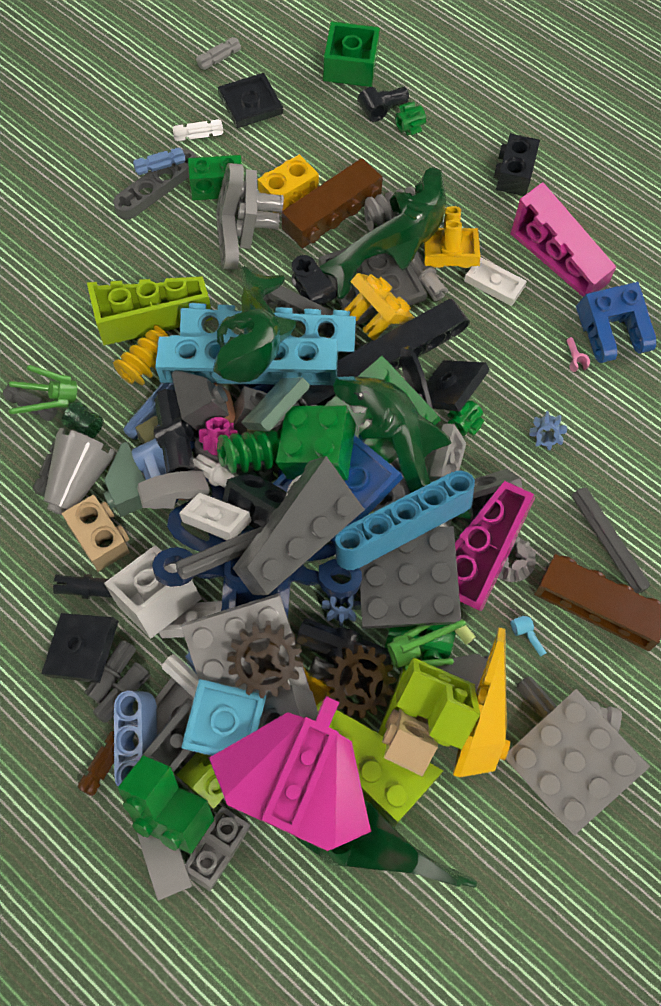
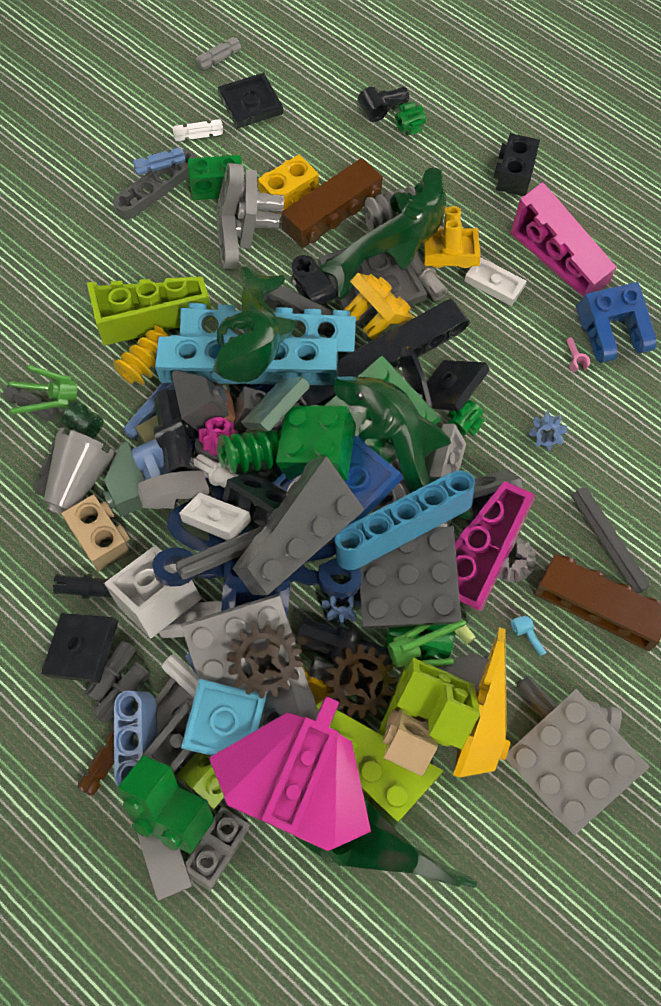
green brick [323,21,380,87] -> none

